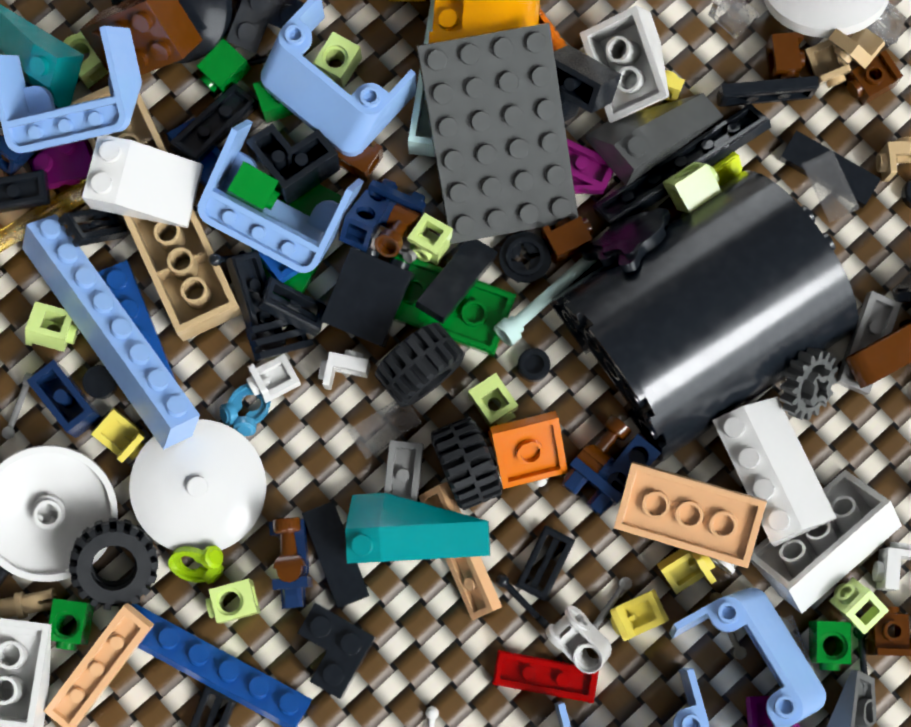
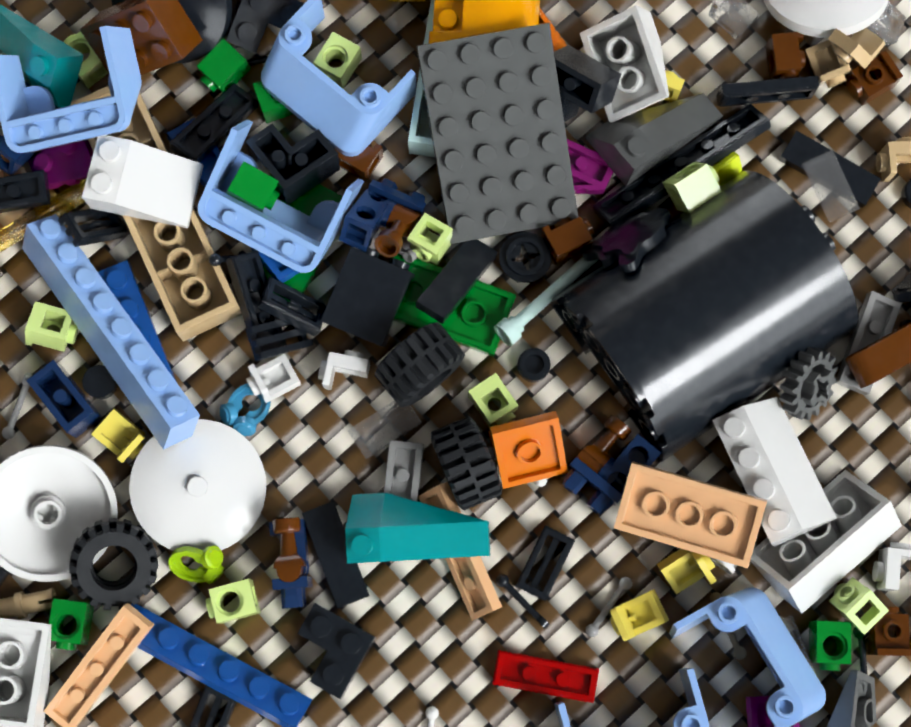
white piece [545,605,612,674] -> none

